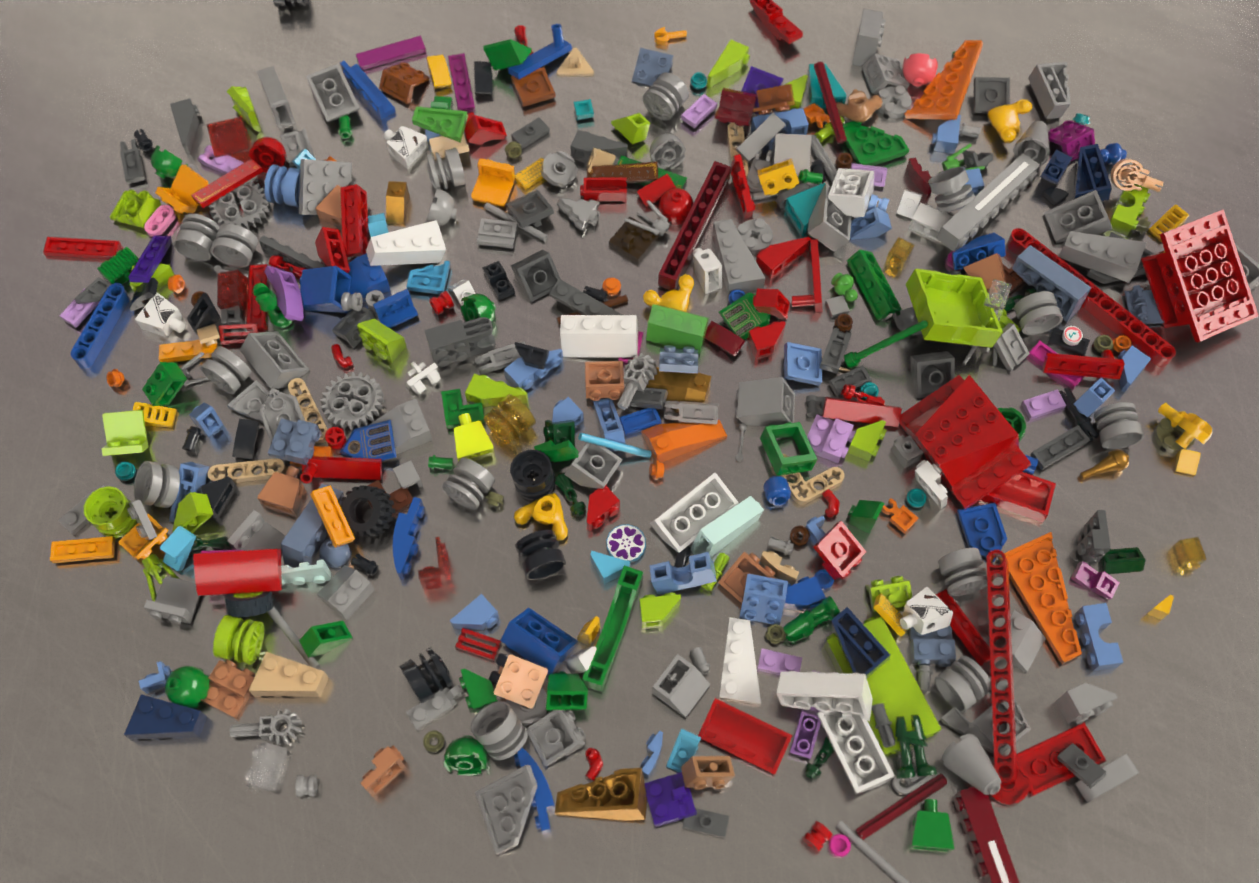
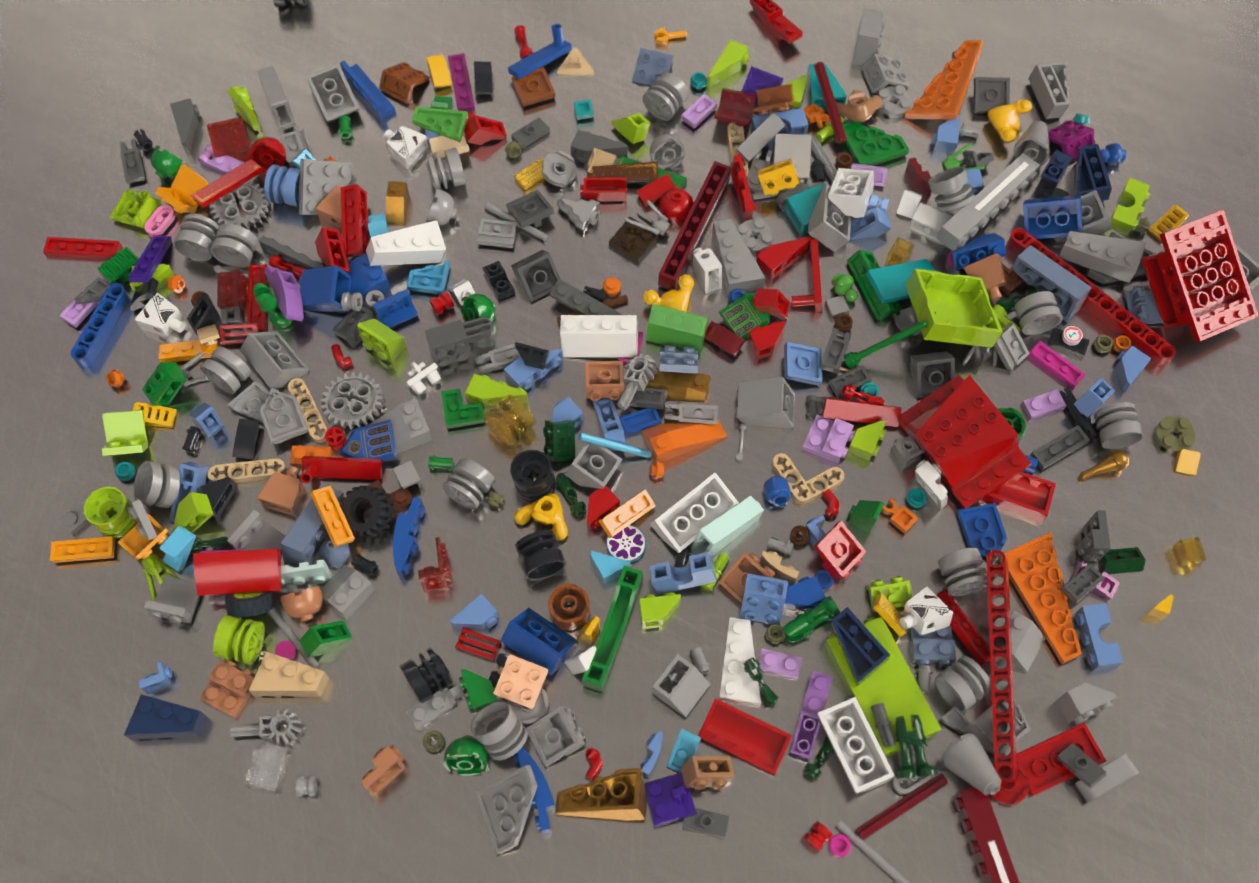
green cylinder [165,666,209,709] -> none
sand blue plate [268,418,321,465] -> none
magenta tile [355,35,426,70] -> none
neon yellow torso [454,413,494,462] -> none
light orange bracket [471,158,515,207] -> none
green slope [483,39,532,71] -> none
green slope [534,440,579,462] -> none
green torso [546,671,588,710] -> none
green window [760,422,818,476] -> none
white wedge [777,671,873,721] -> none
green pin [799,169,823,185] -> none
coral cylinder [902,53,938,87] -> none
green torso [908,799,954,853] -> none
clear bracket [984,279,1012,321] -> none
red piece [1042,350,1125,380] -> none
light nougat pin [1111,159,1163,192] -> none
yellow pin [1158,403,1212,449] -> none
none -> dark pink tile [275,641,297,660]
none -> nougat cylinder [280,586,323,621]
none -> dark orange brick [548,583,590,630]
none -> plate [599,489,656,538]
none -> dark green piece [743,657,779,706]
none -> teal tile [866,259,934,304]
none -> blue slope [1023,195,1082,239]
none -> dark grey plate [1060,564,1105,604]

